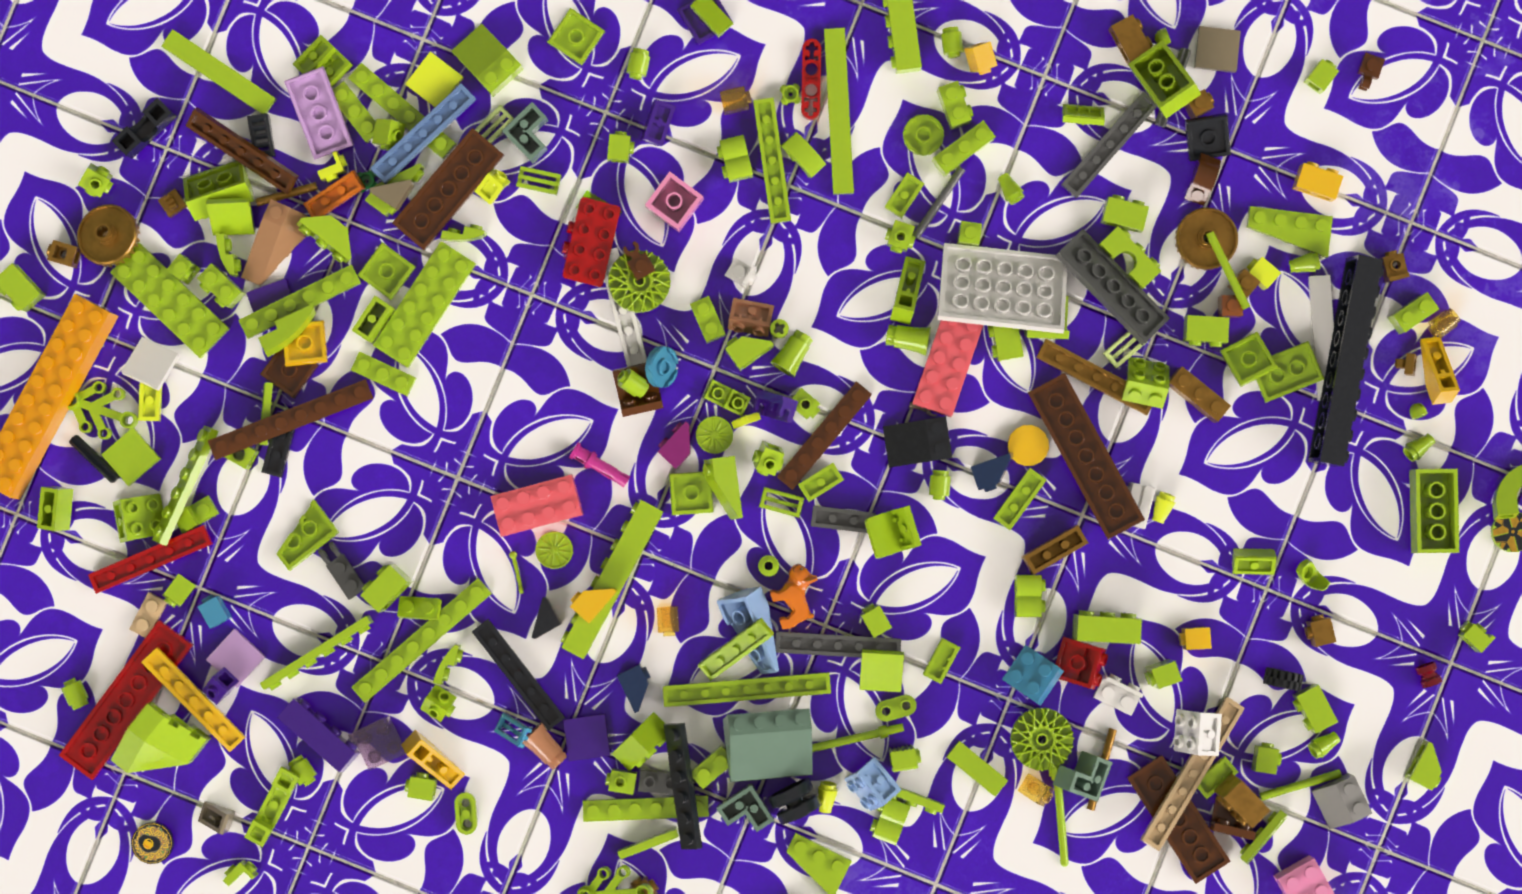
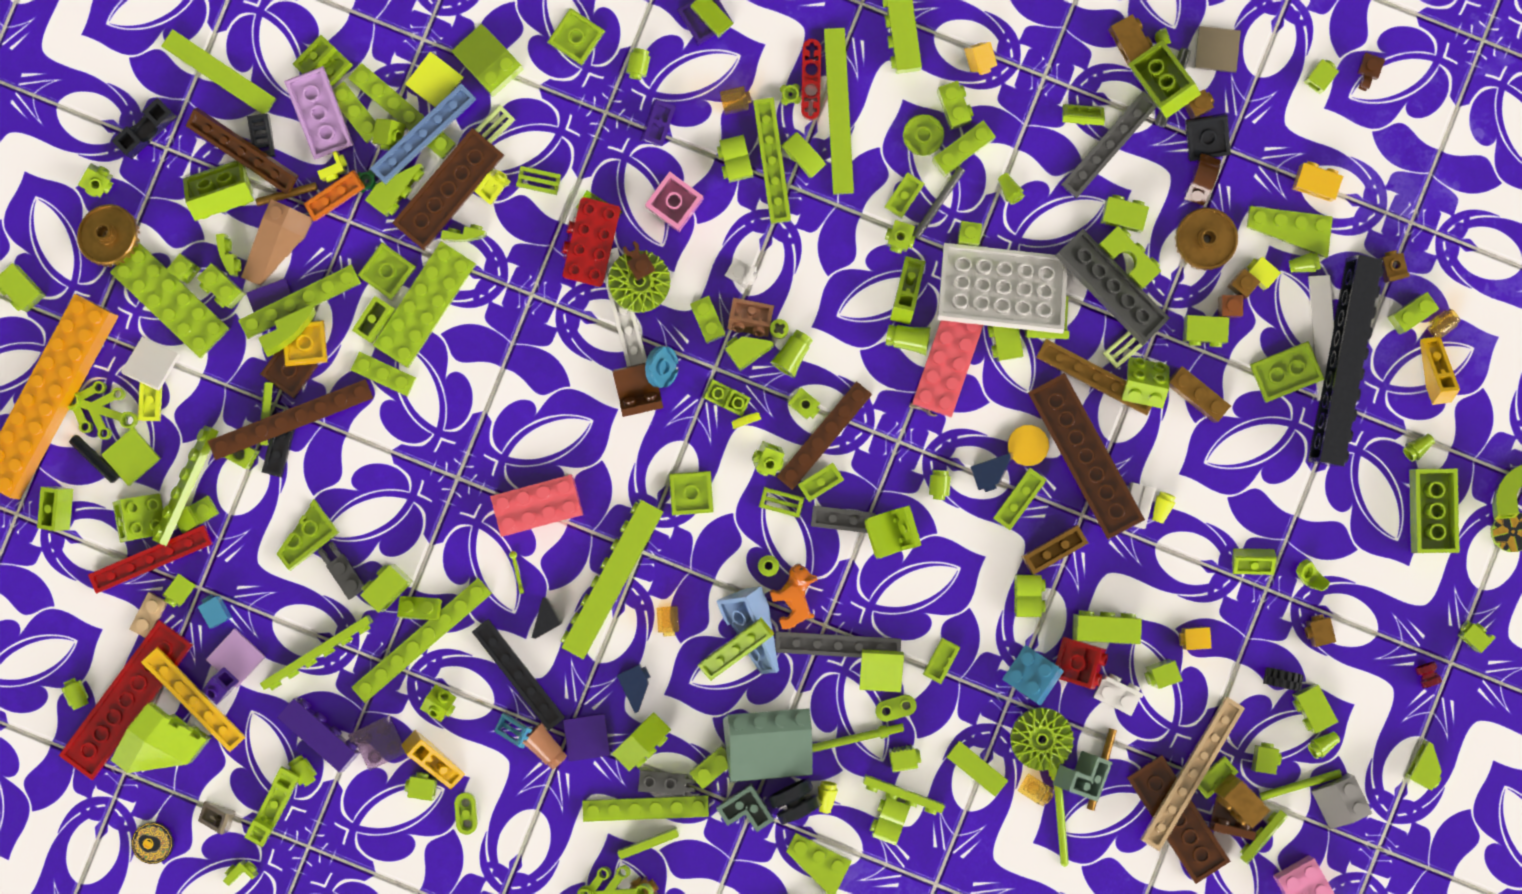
pearl gold brick [46,240,81,269] -> none
pearl gold tile [158,189,187,218] -> none
lime tile [206,197,255,236] -> none
lime slope [296,215,352,263] -> none
dark tan slope [369,180,414,211] -> none
lime slope [433,644,463,685] -> none
sand green brick [502,102,548,164] -> none
lime wheel [535,531,573,569] -> none
dark pink pin [569,442,631,488] -> none
yellow slope [570,588,617,623] -> none
lime brick [605,768,637,795] -> none
lime brick [607,131,635,164] -> none
lime brick [617,368,649,398] -> none
magenta slope [658,422,691,469] -> none
lime plate [662,672,831,707] -> none
black plate [664,723,703,849] -> none
lime wheel [696,416,733,454] -> none
lime slope [703,456,743,520] -> none
dark purple hinge [753,389,798,423] -> none
light blue bracket [844,757,902,811] -> none
lime brick [860,603,892,638] -> none
black slope [883,416,952,468] -> none
lime brick [941,27,964,59] -> none
white bracket [1173,709,1222,756] -> none
lime bar [1206,231,1251,310] -> none
lime tile [1220,332,1278,388] -> none
pearl gold tile [1395,353,1417,377] -> none
lime hinge [1409,403,1428,420] -> none

